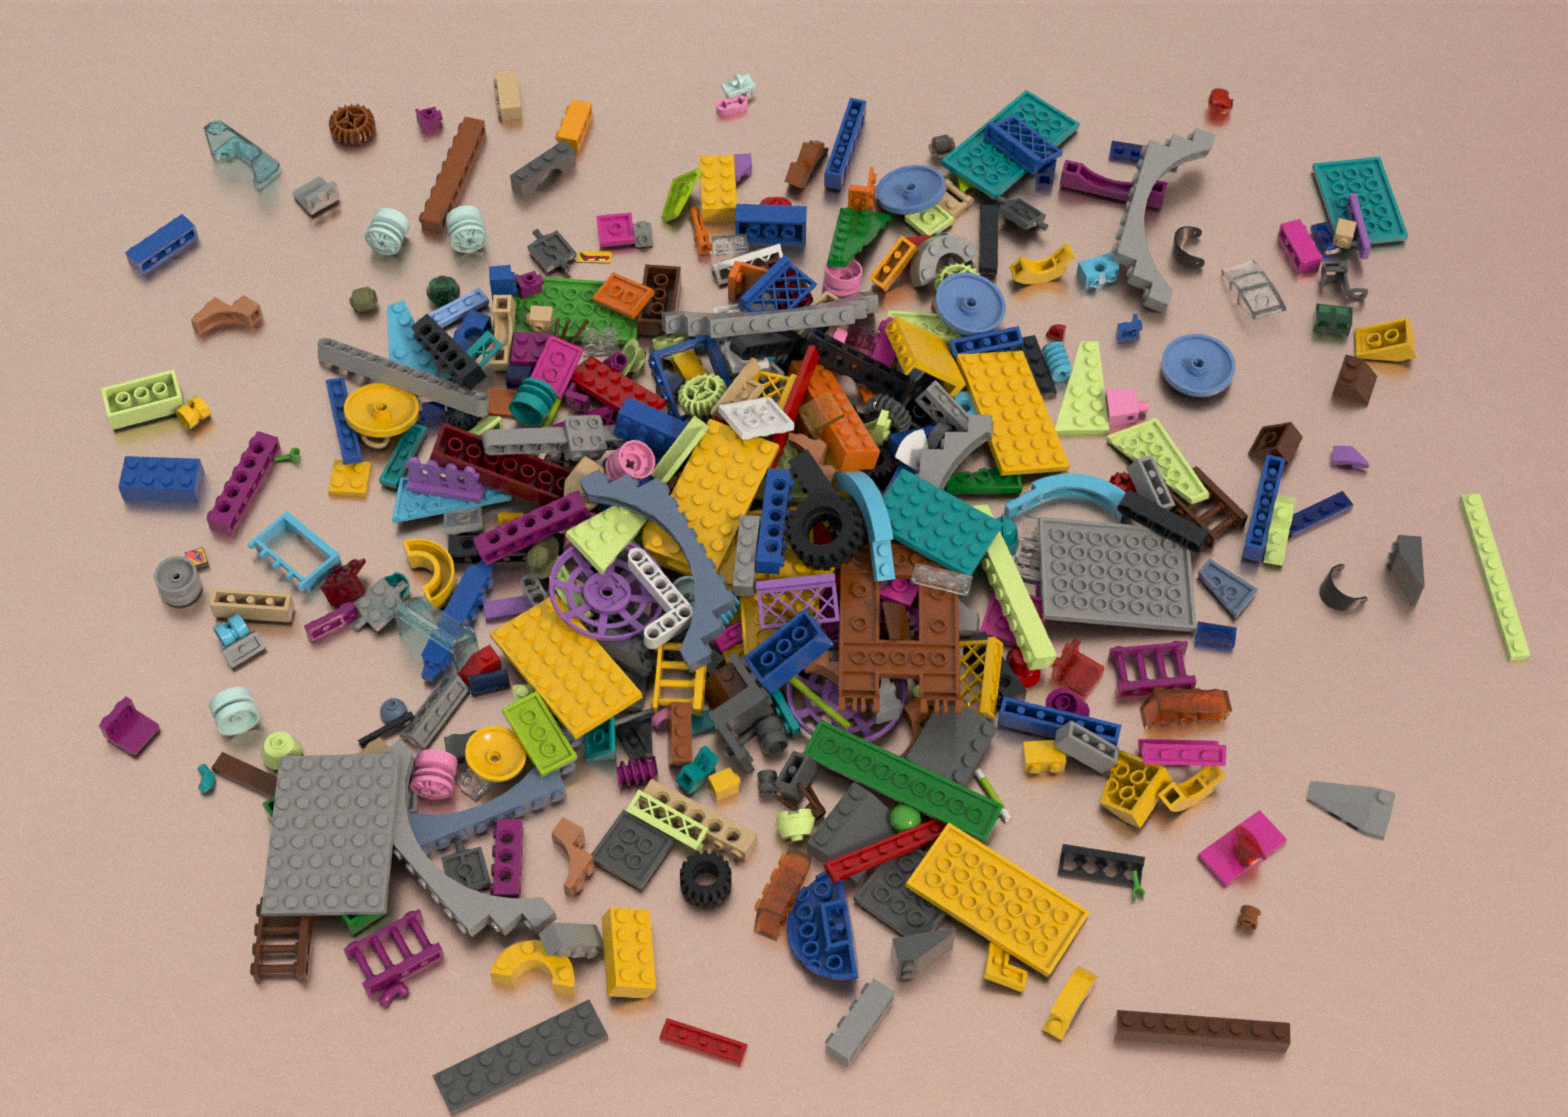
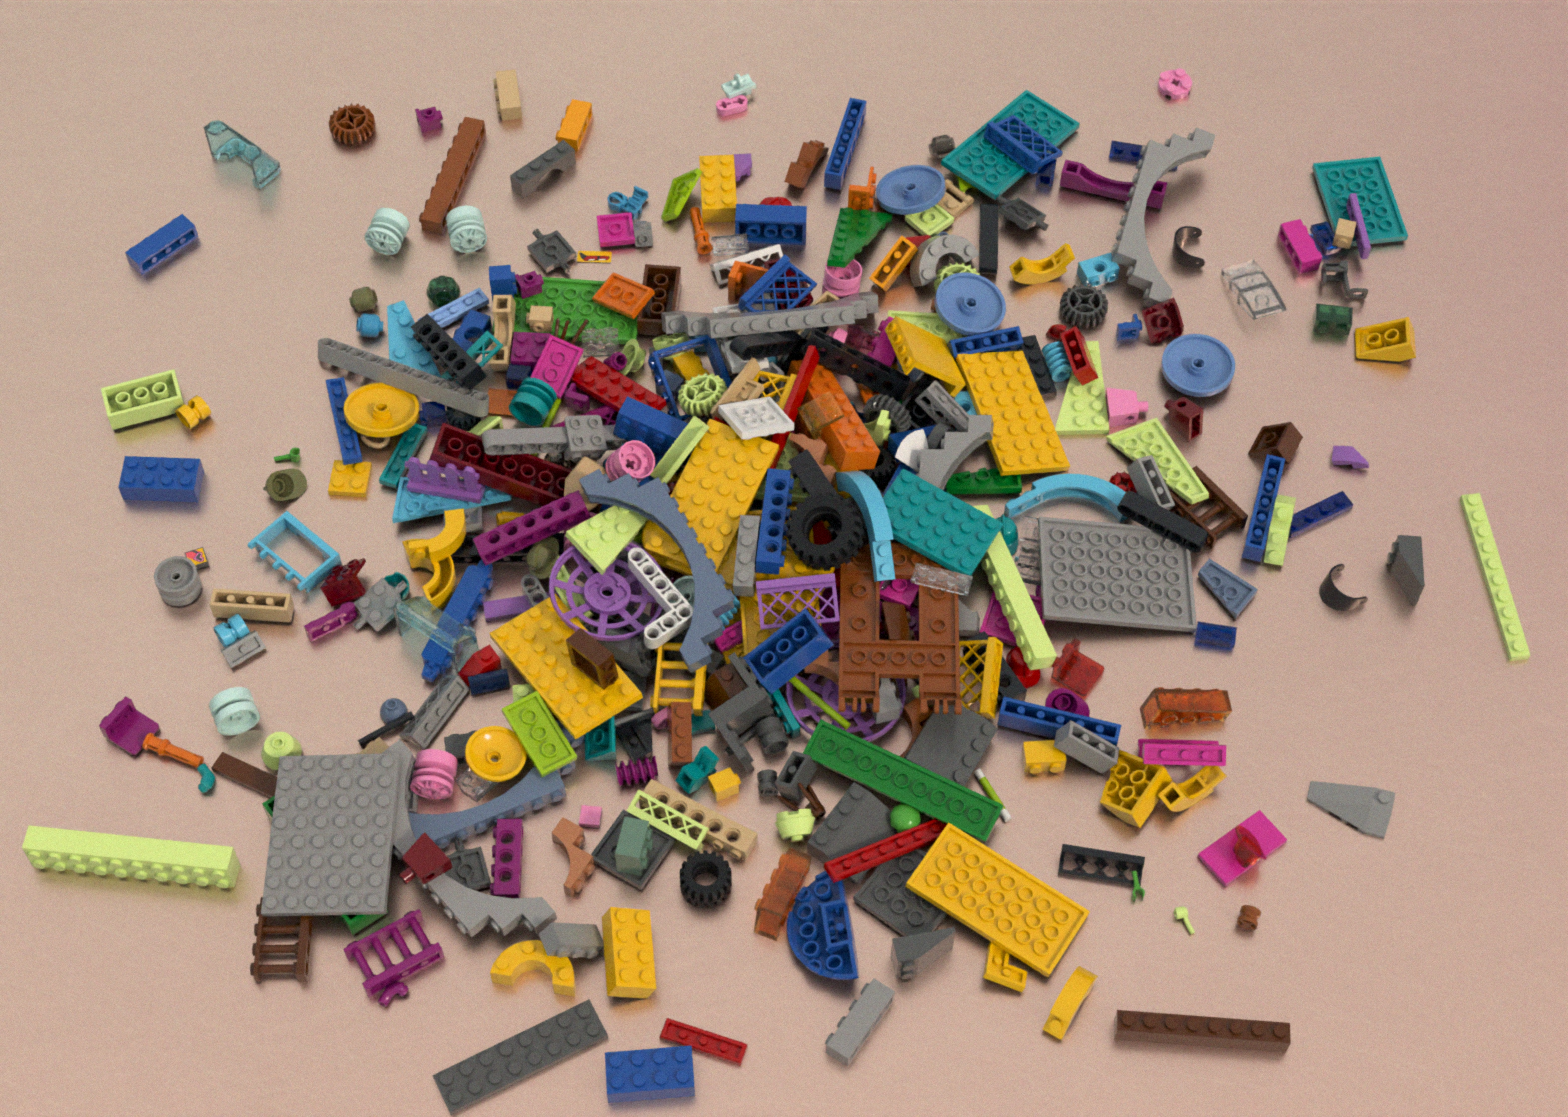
nougat arch [191,295,263,334] -> none
magenta brick [206,431,281,536] -> none
light grey bracket [293,177,340,215] -> none
magenta fence [1108,641,1196,699] -> none
clear red hair [1207,88,1233,115] -> none
reddish brown slope [1332,354,1377,406] -> none
none -> yellowish green brick [22,825,240,888]
none -> orange pin [142,732,204,768]
none -> olive piece [263,469,307,501]
none -> dark azure head [356,313,383,338]
none -> dark red torso [399,832,453,884]
none -> yellow arch [408,508,466,563]
none -> reddish brown window [566,628,619,690]
none -> bright pink tile [579,805,602,828]
none -> blue brick [605,1045,695,1103]
none -> dark azure piece [607,186,649,220]
none -> sand green brick [615,817,653,876]
none -> dark grey gear [1059,284,1108,329]
none -> red brick [1060,326,1099,386]
none -> dark red slope [1141,297,1184,344]
none -> bright pink plate [1158,68,1192,99]
none -> dark red torso [1164,397,1204,442]
none -> yellowish green hand [1174,906,1195,935]

